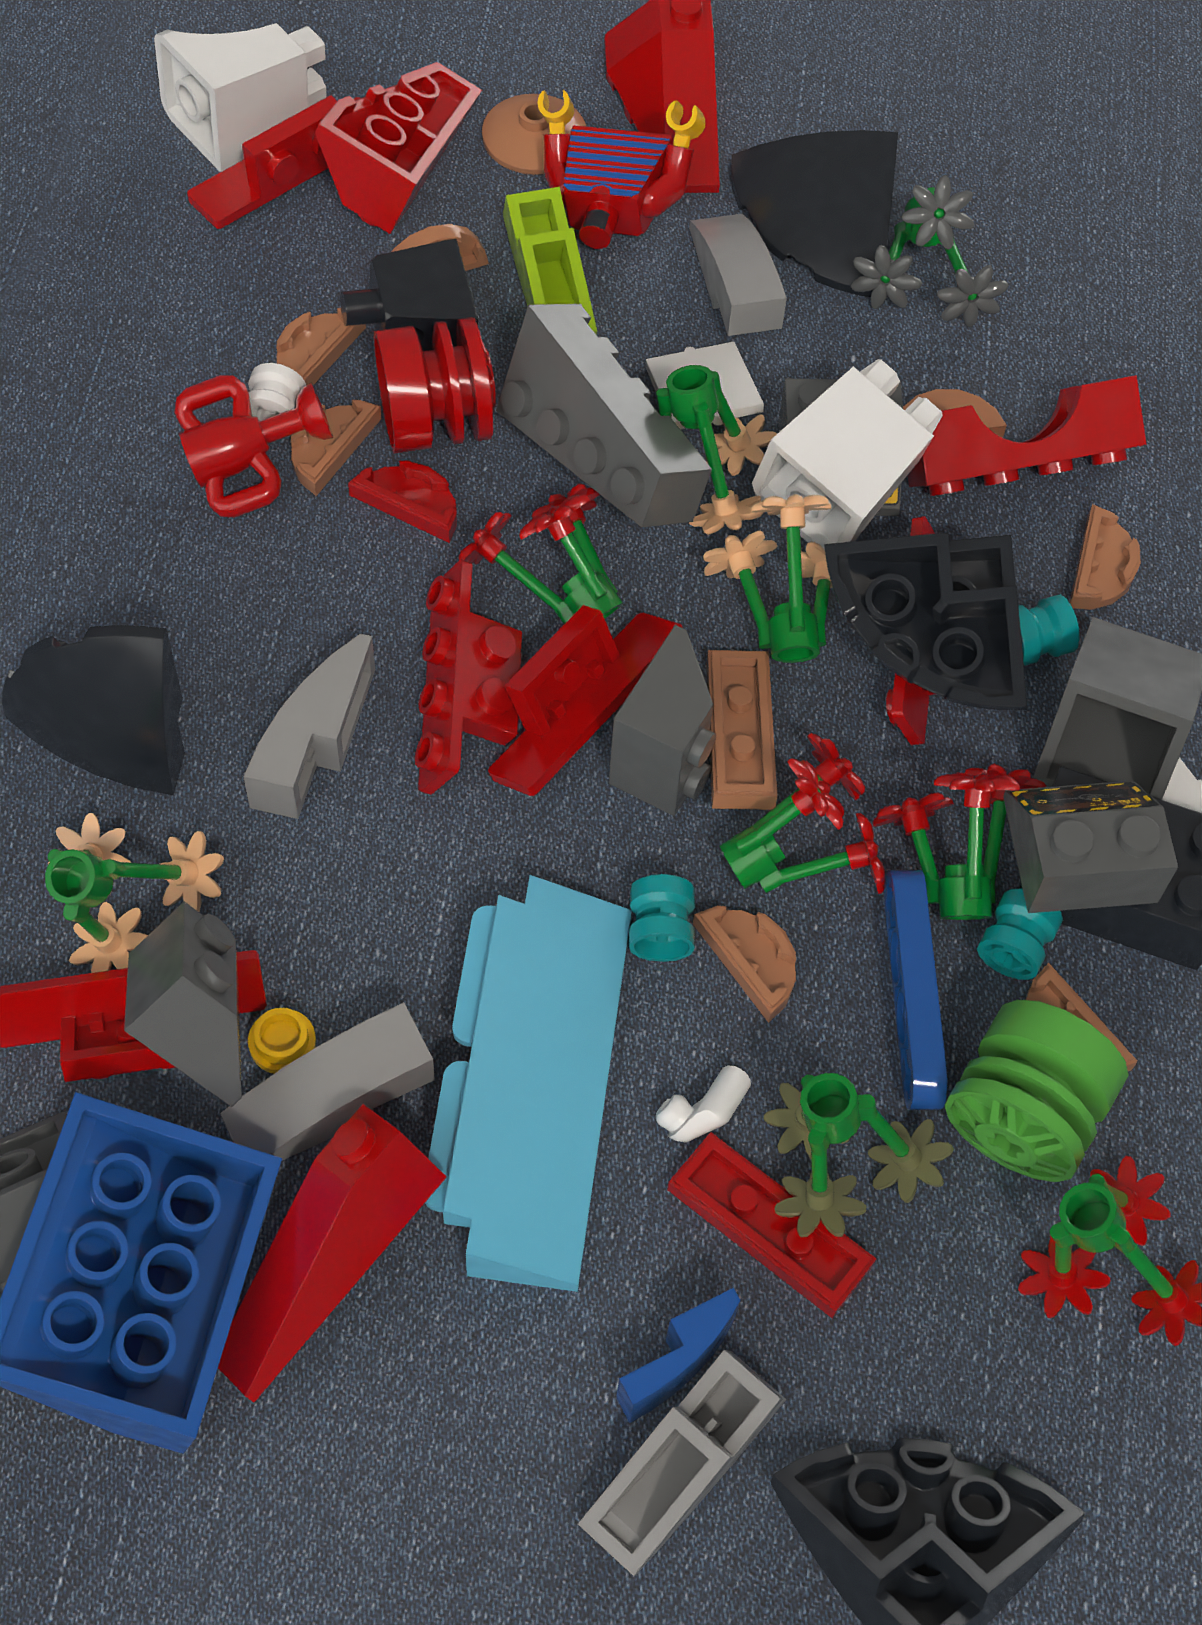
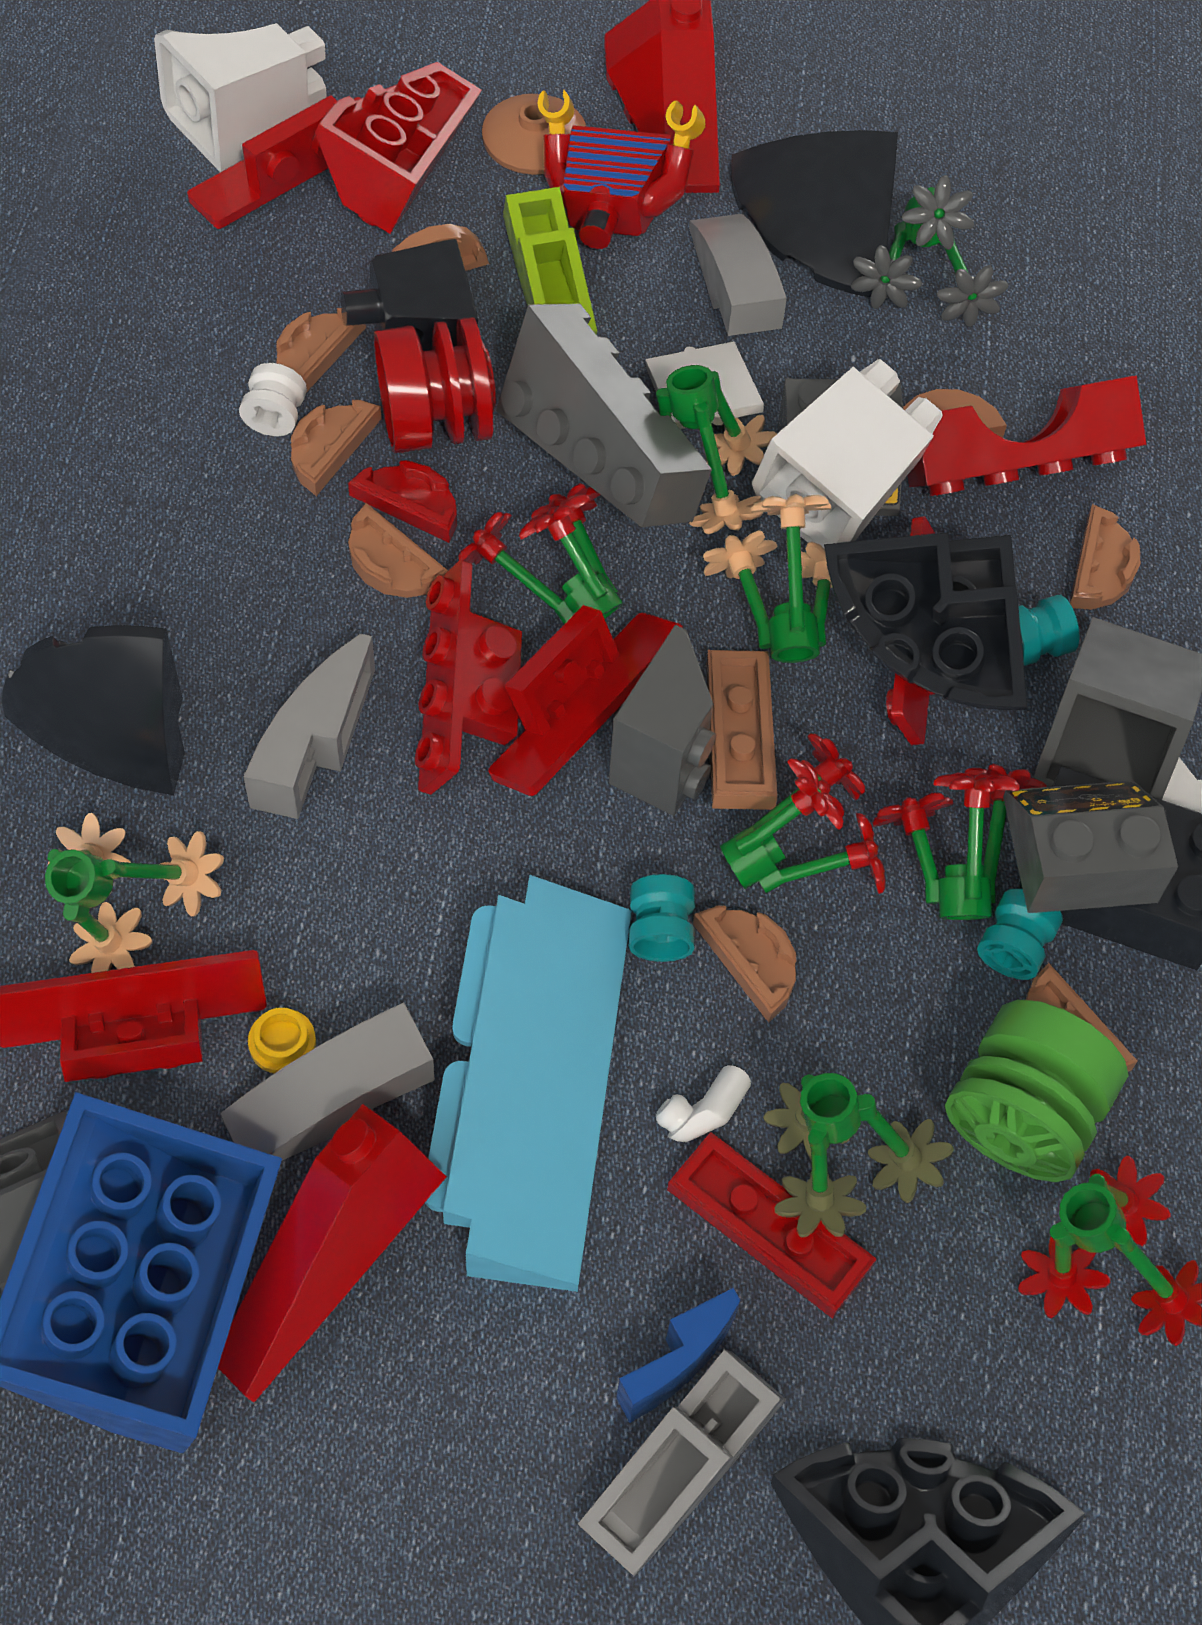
dark grey slope [124,901,242,1107] -> none
red piece [174,375,333,518] -> none
blue beam [884,870,947,1110] -> none
none -> nougat tile [348,503,448,598]

